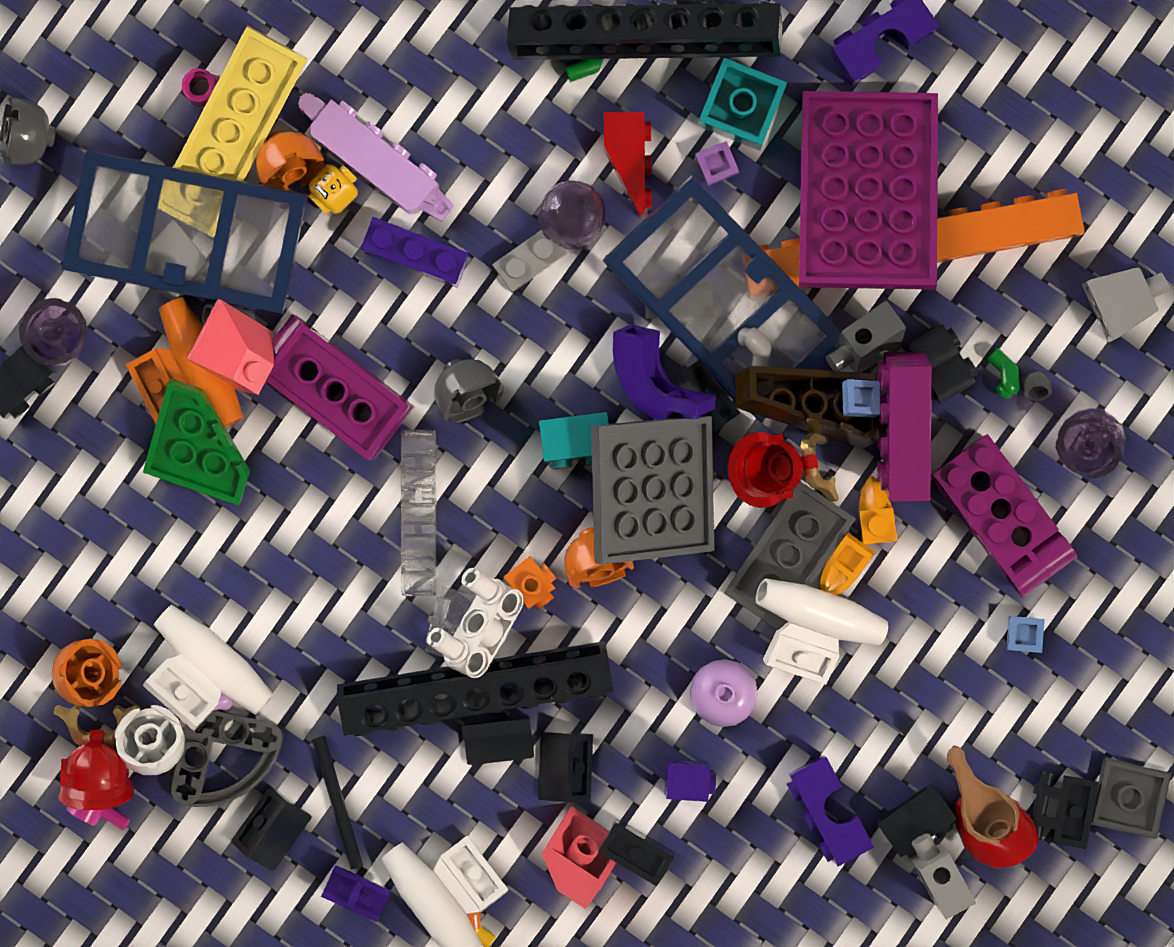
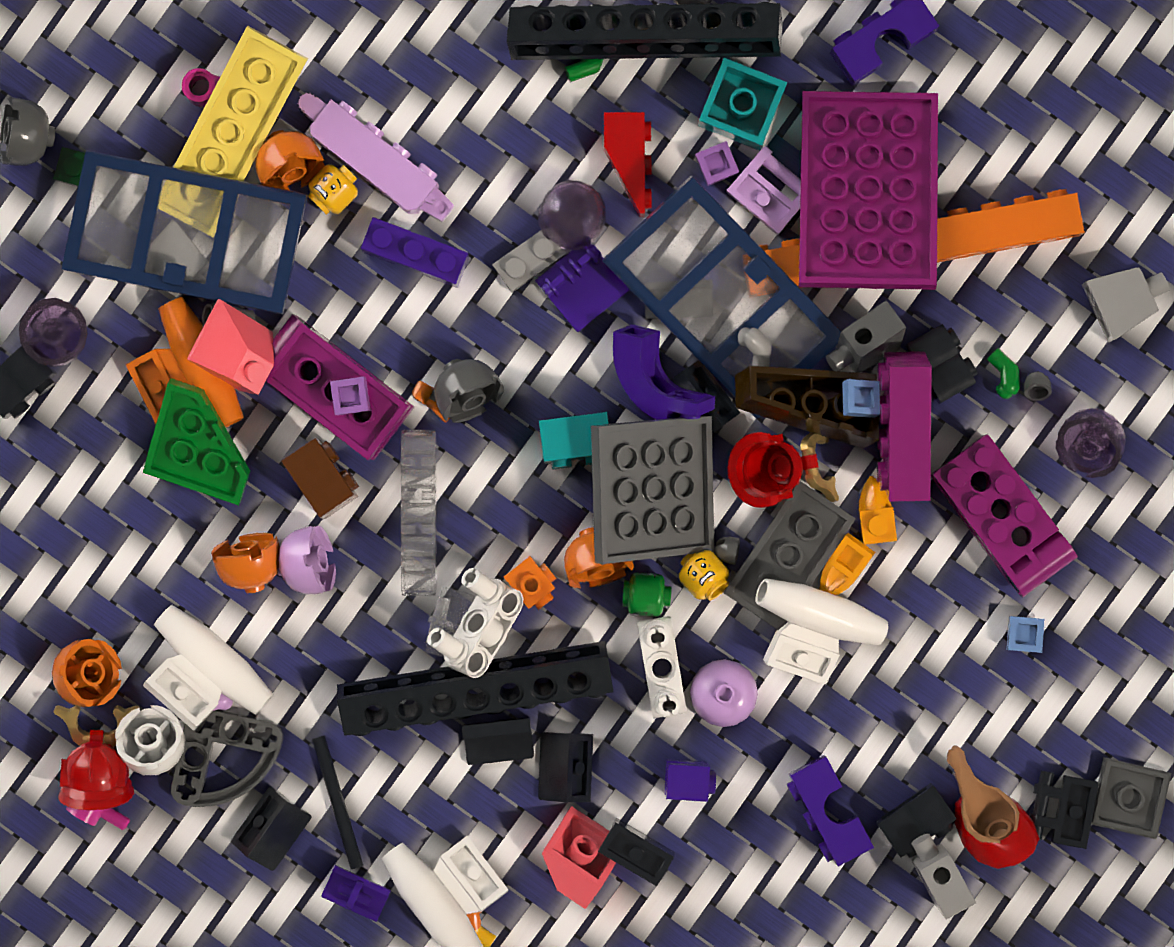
none -> dark green plate [53,147,85,187]
none -> orange cylinder [211,533,280,593]
none -> lavender cylinder [277,526,336,594]
none -> reddish brown brick [281,438,359,519]
none -> medium lavender plate [330,376,371,416]
none -> orange hand [412,381,450,423]
none -> dark purple hinge [535,238,630,333]
none -> green head [622,572,671,618]
none -> white piece [637,616,687,719]
none -> yellow head [679,550,729,601]
none -> dark grey hinge [714,536,740,565]
none -> lavender plate [726,146,801,235]

